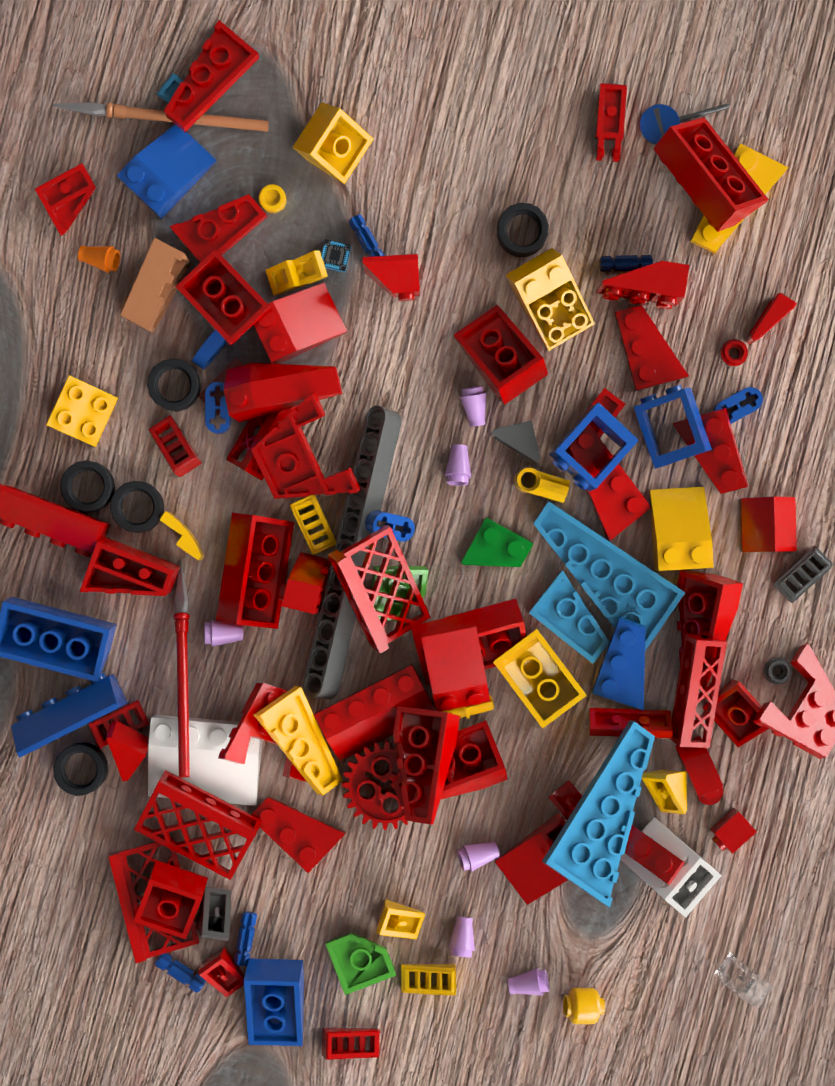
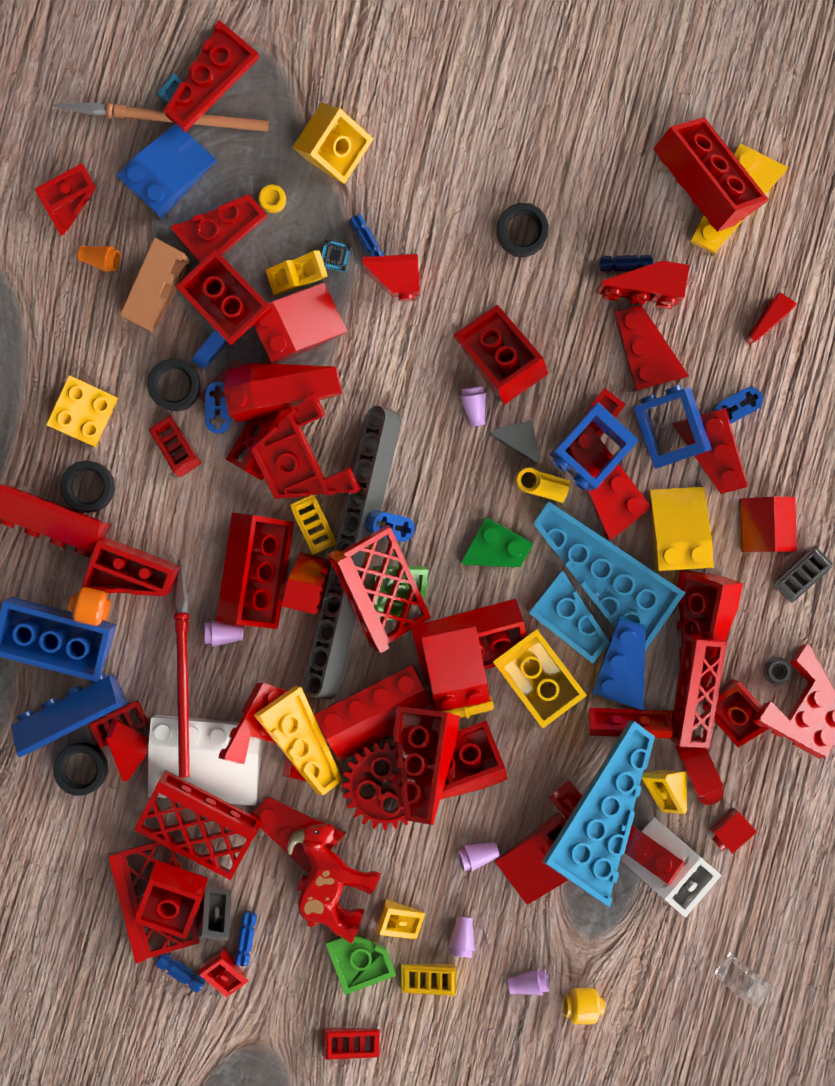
black tyre [110,481,165,533] -> none
yellow slope [160,511,204,560] -> none
blue slope [244,959,304,1046] -> none
lavender cone [444,444,472,486] -> none
yellow slope [505,248,595,351] -> none
red hinge [595,83,627,162] -> none
blue piece [640,104,730,145] -> none
red plate [720,339,748,367] -> none
none -> orange head [68,587,111,626]
none -> red animal [287,823,381,943]

